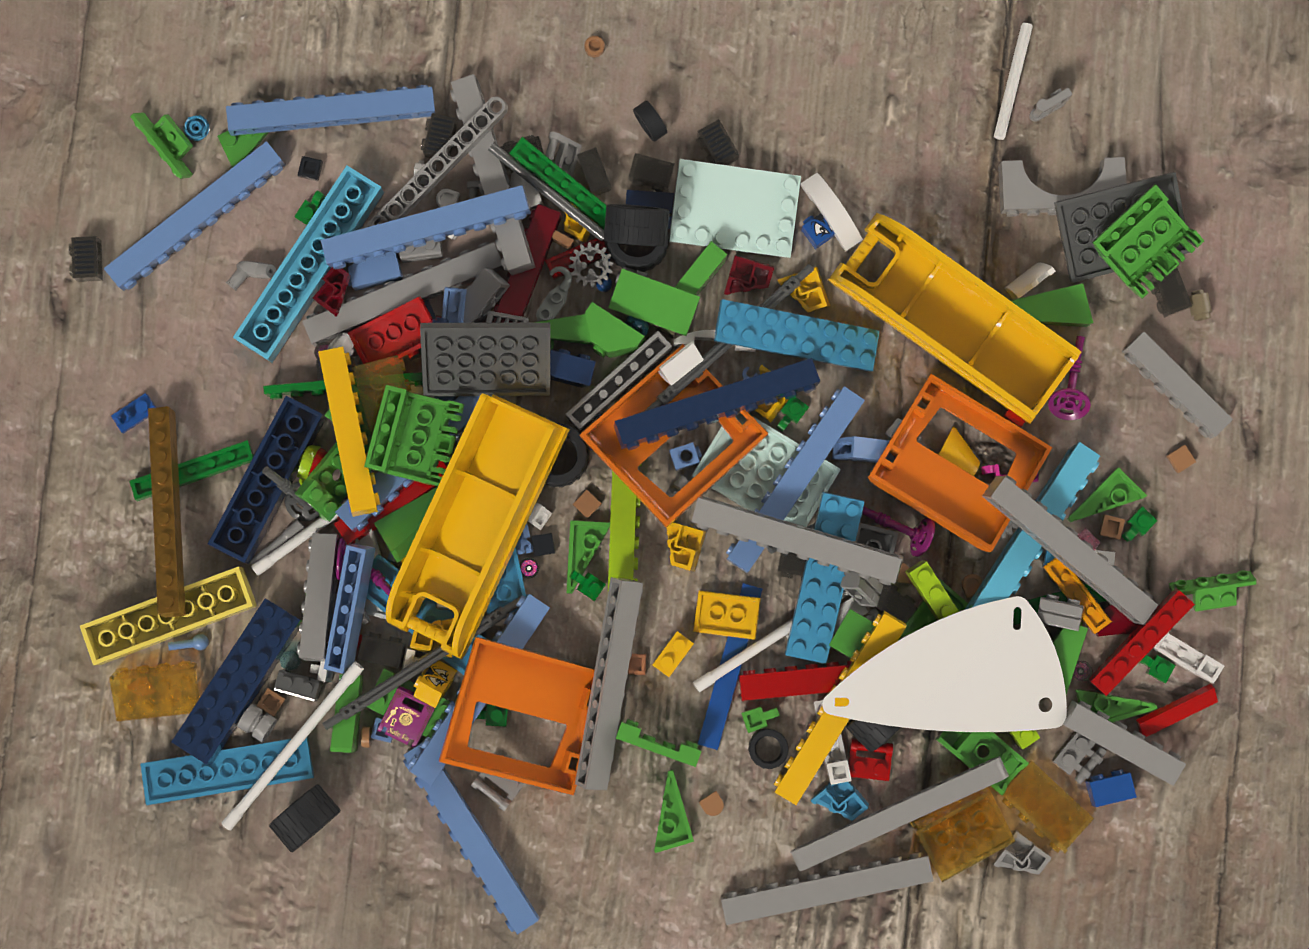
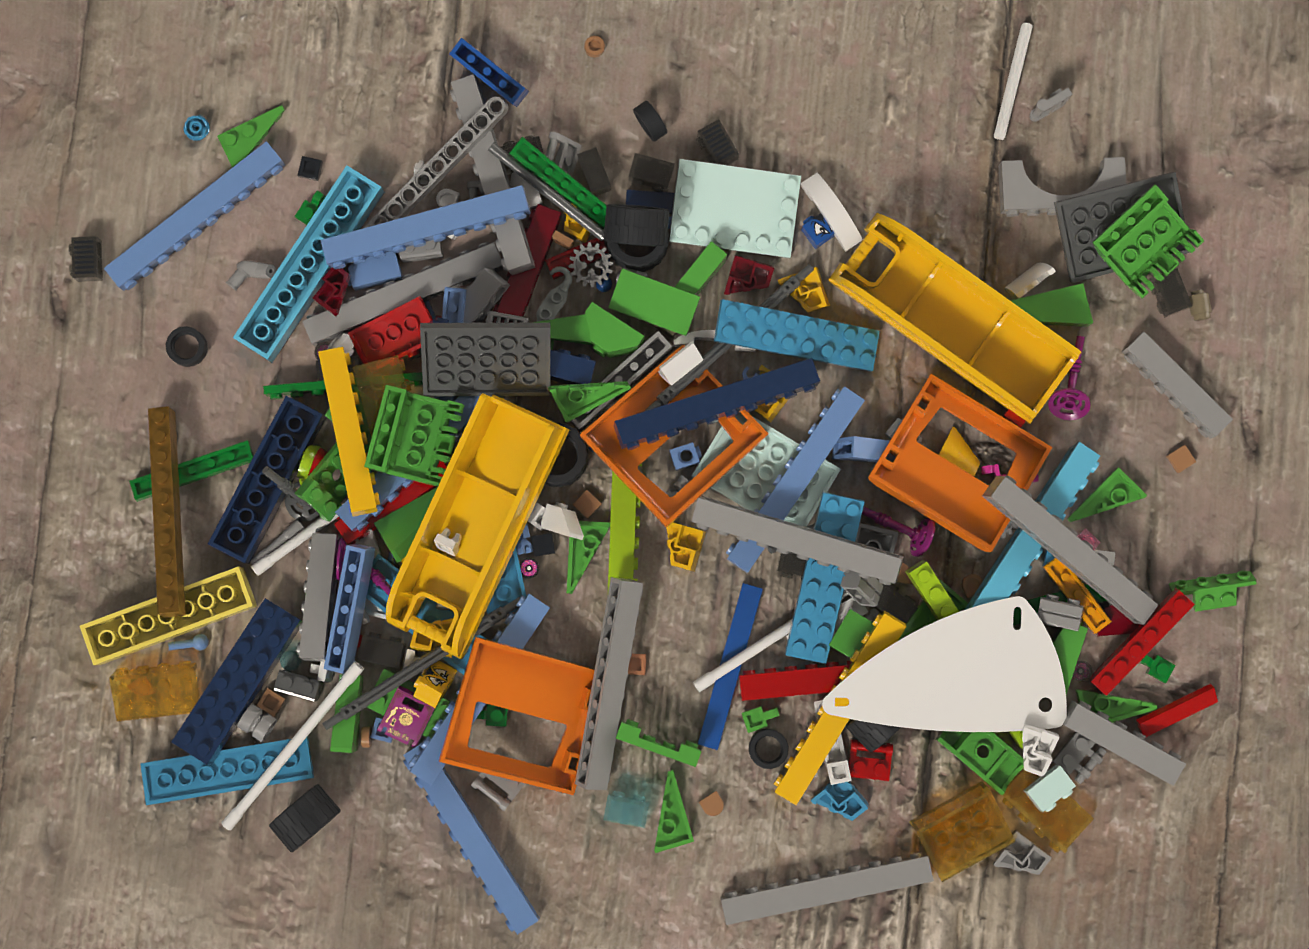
blue plate [111,393,156,434] -> none
bright green bracket [130,113,193,179] -> none
medium blue brick [226,85,436,136] -> none
clear smoke brick [421,113,458,158] -> none
green plate [569,570,606,602] -> none
dark azure plate [625,316,649,336] -> none
yellow brick [652,631,694,677] -> none
yellow tile [693,590,761,640] -> none
green plate [777,397,809,432] -> none
light grey beam [790,756,1009,871] -> none
blue brick [1085,769,1137,807] -> none
medium nougat plate [1098,514,1125,540] -> none
green plate [1121,506,1157,542] -> none
white slope [1153,632,1224,684] -> none
none -> black tyre [165,326,208,367]
none -> white tile [434,528,462,556]
none -> blue brick [449,38,529,107]
none -> white slope [540,502,584,540]
none -> bright green wing [548,381,631,423]
none -> clear light blue brick [603,791,649,828]
none -> white slope [1022,725,1060,777]
none -> light aqua brick [1023,765,1076,812]

